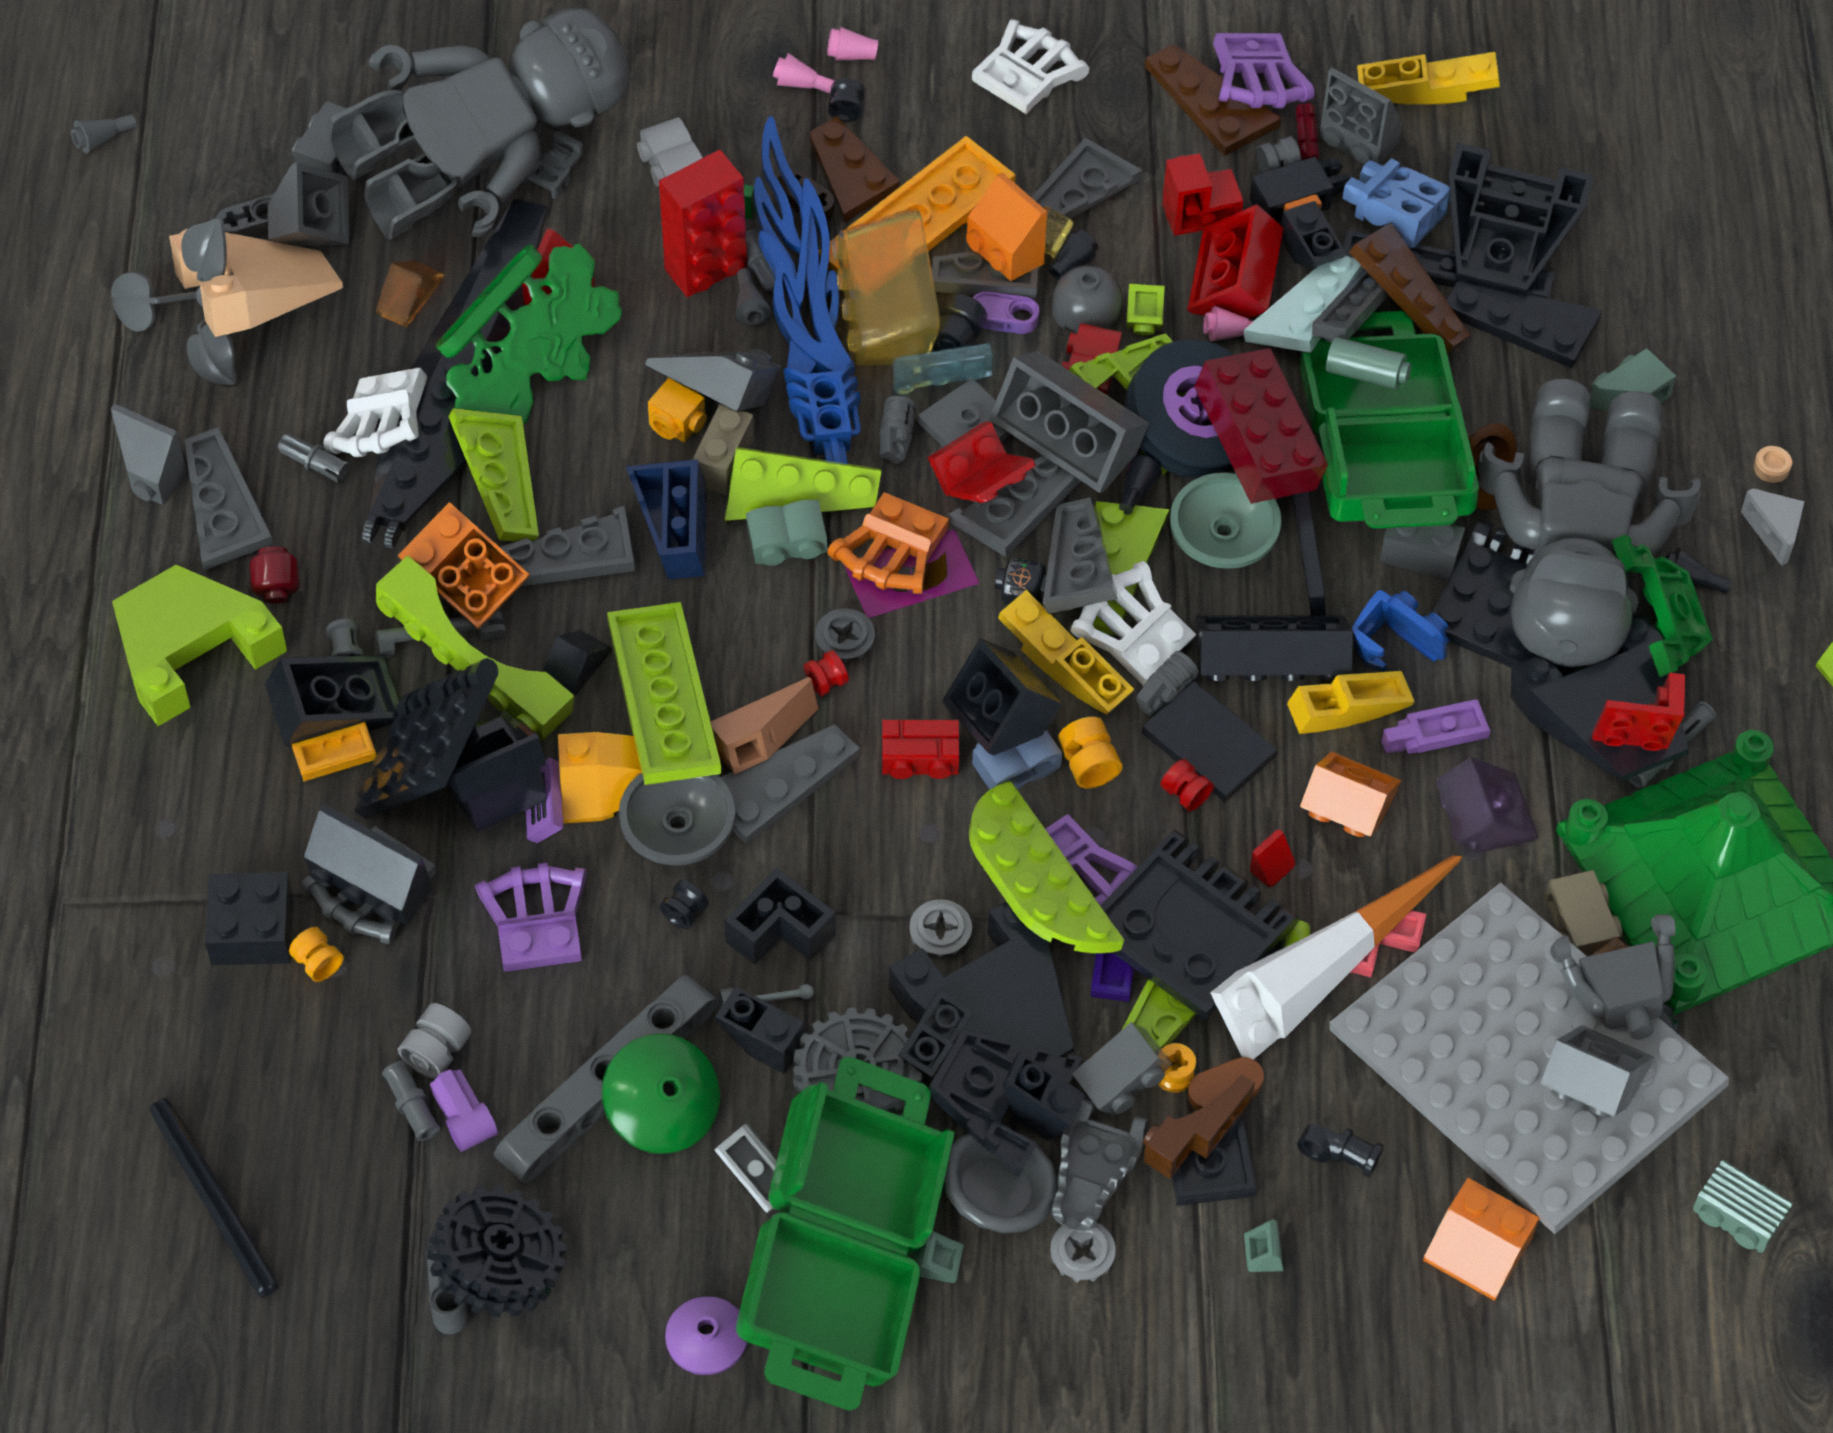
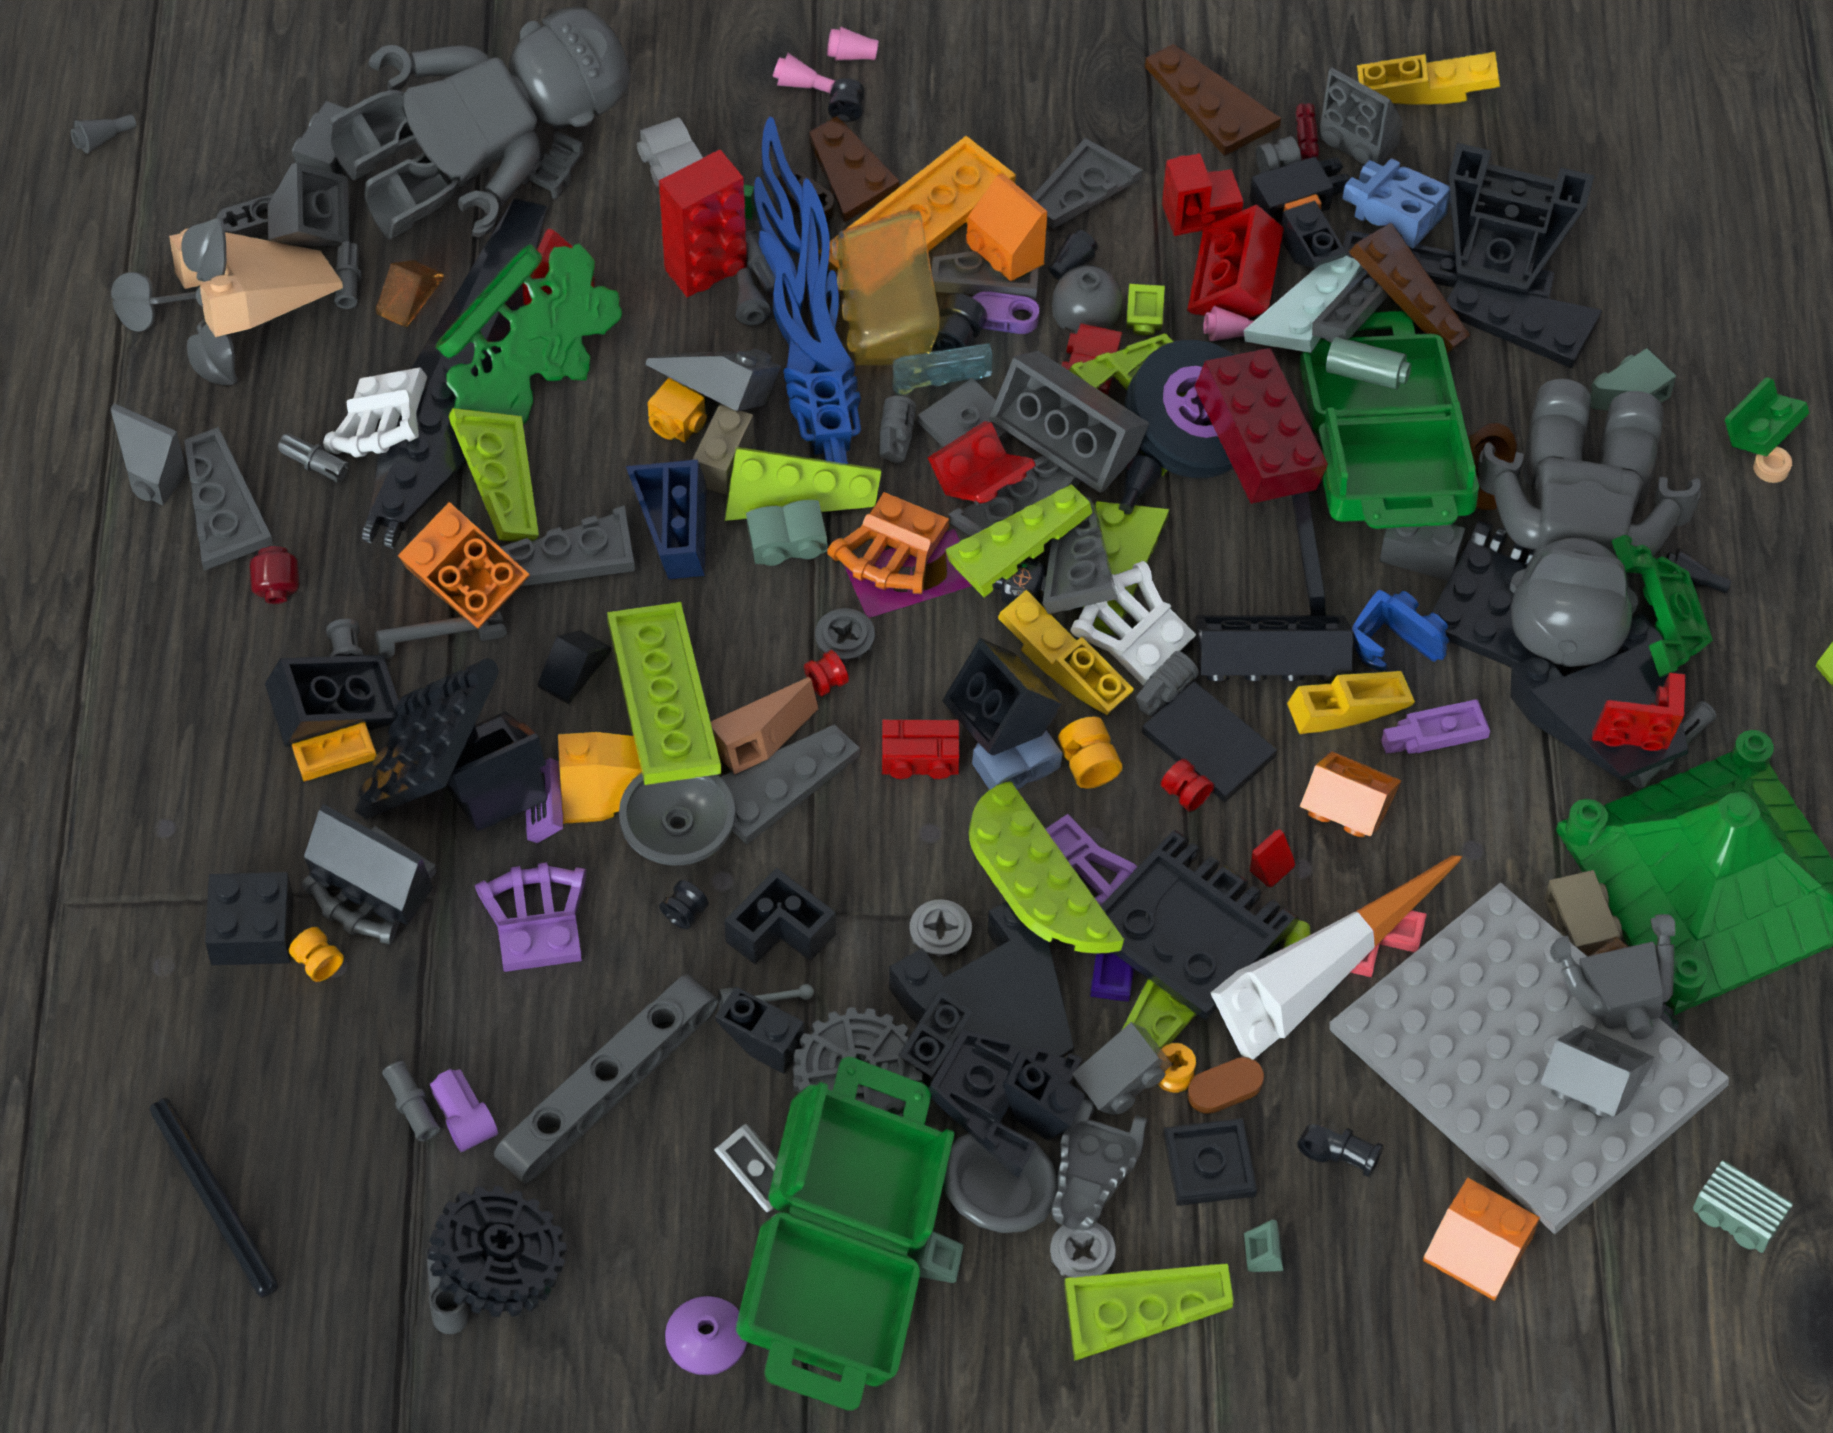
lime wedge [112,565,287,726] -> none
lime arch [376,555,574,742] -> none
light grey wheel [398,1003,472,1079] -> none
green dish [602,1034,720,1154] -> none
white plate [972,19,1090,114] -> none
clear yellow slope [1043,205,1074,257] -> none
reddish brown slope [1143,1074,1255,1179] -> none
sand green dish [1170,473,1281,569] -> none
medium lavender plate [1213,33,1314,108] -> none
clear purple slope [1436,757,1539,852] -> none
light grey slope [1741,488,1805,566] -> none
none -> dark grey axle [334,241,362,309]
none -> lime wing [945,484,1092,597]
none -> lime wing [1064,1264,1234,1361]
none -> green bracket [1725,377,1809,457]

